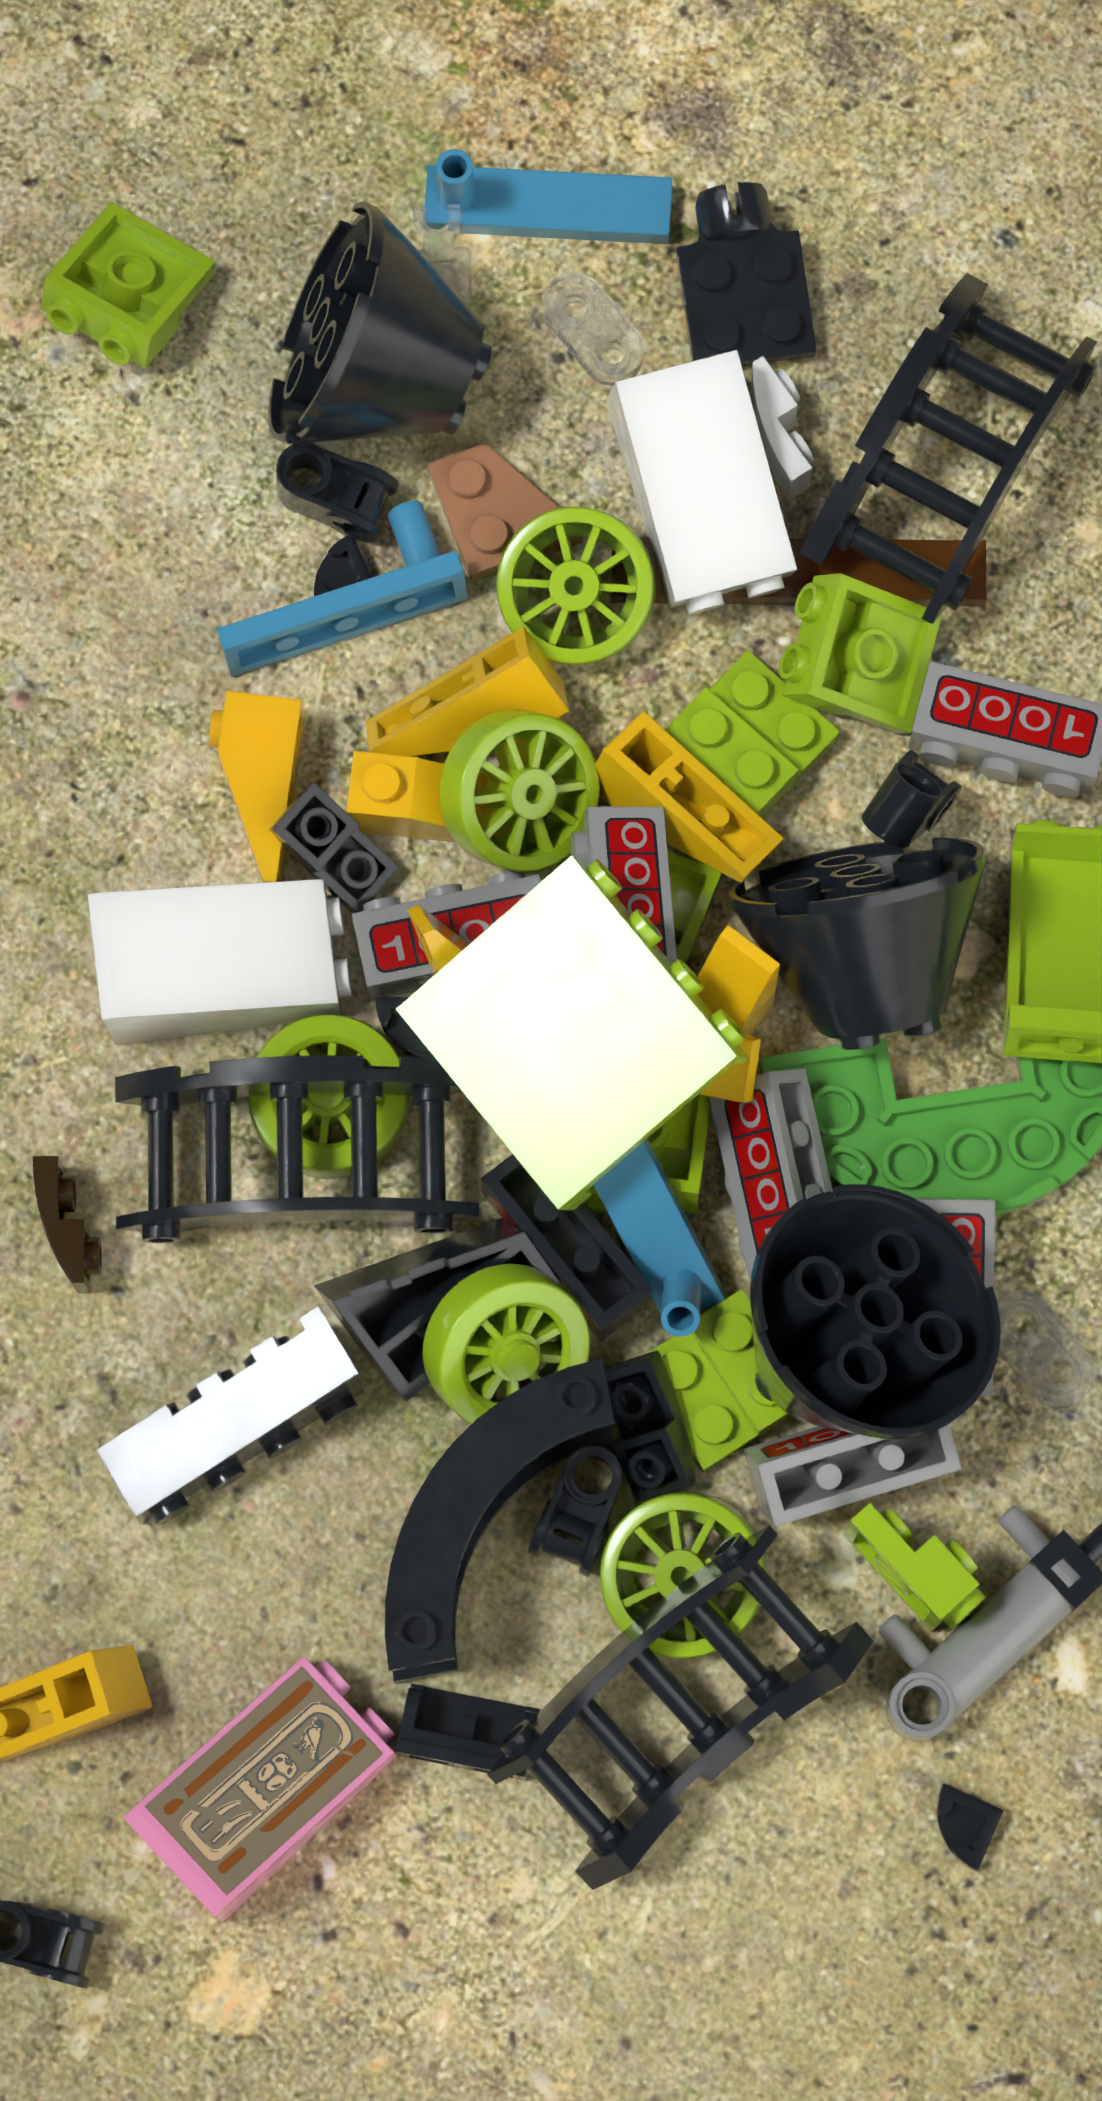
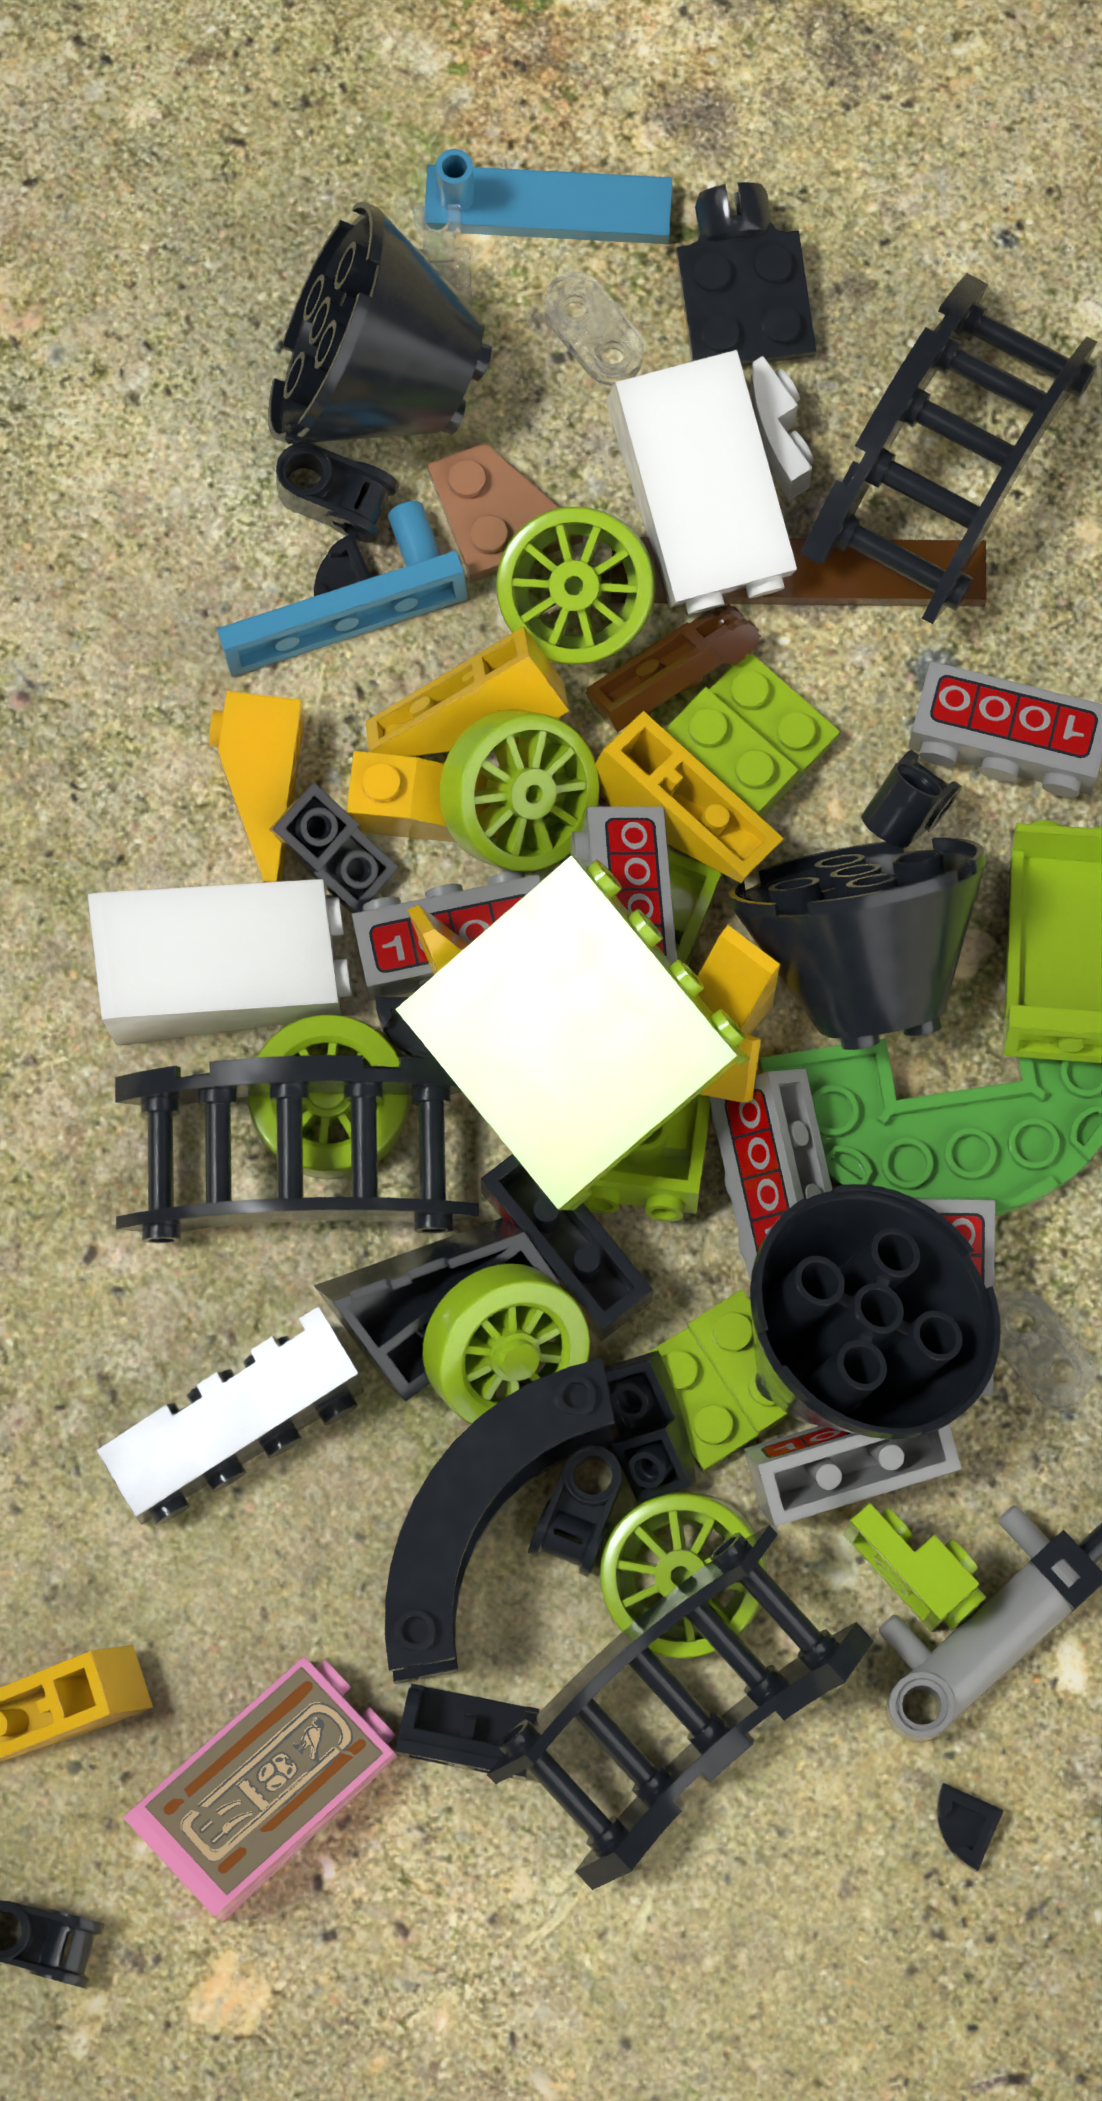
dark brown slope [33,1156,102,1294] -> none
lime plate [40,202,216,369] -> none
dark azure piece [594,1139,725,1336] -> none
lime plate [779,573,942,734] -> none
none -> reddish brown hinge [585,603,761,733]

